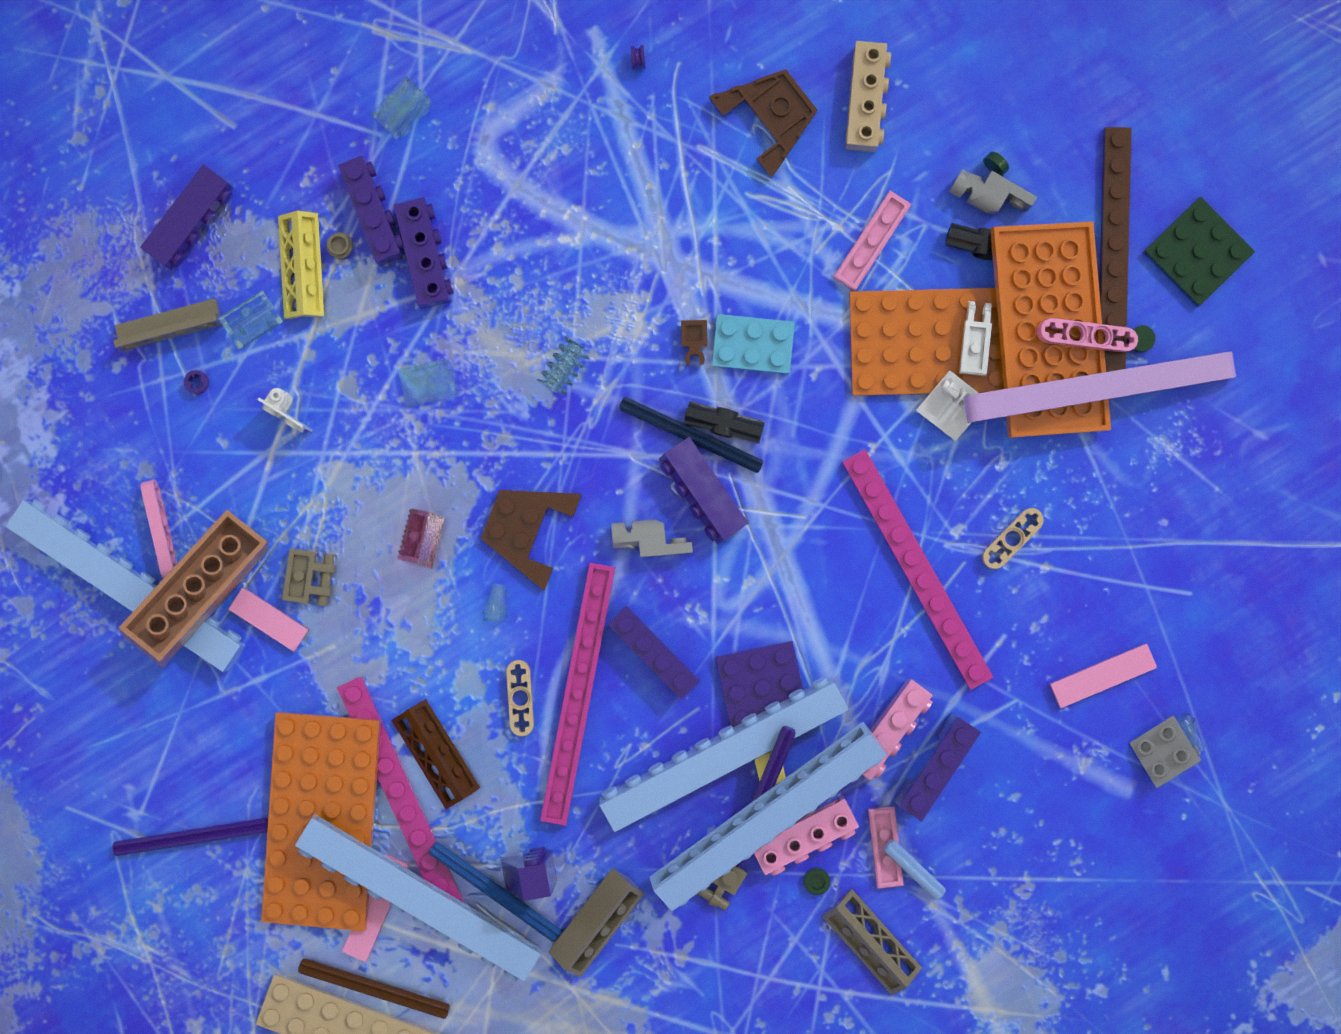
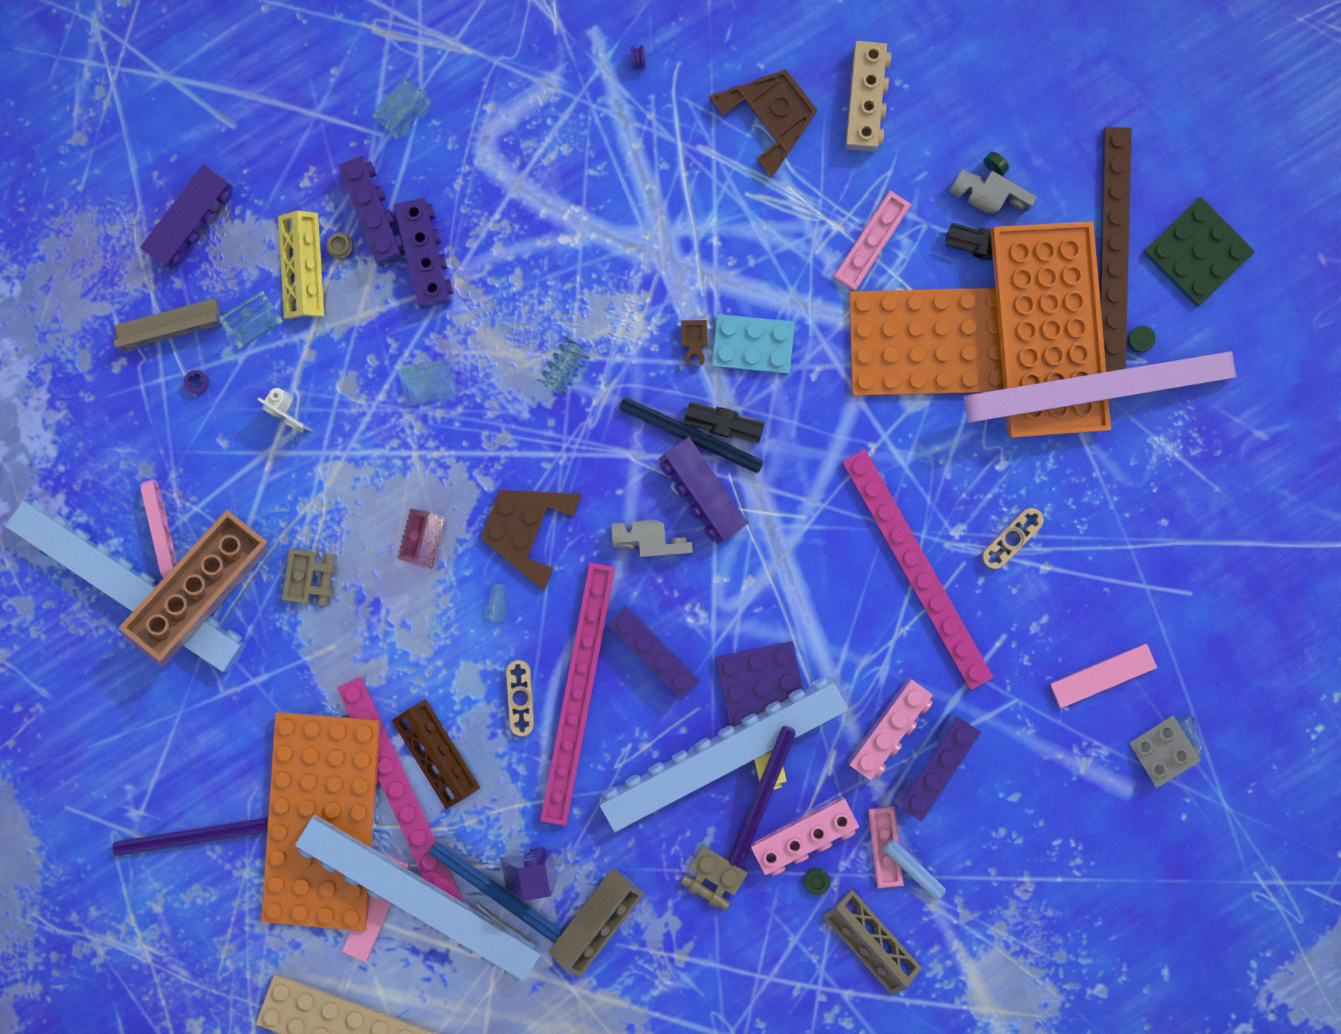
bright pink tile [228,587,310,652] -> none
reddish brown axle [298,959,450,1019] -> none
light blue brick [649,722,887,911] -> none
white hinge [916,370,978,441] -> none
white hinge [959,301,992,376] -> none
bright pink beam [1036,318,1138,352] -> none

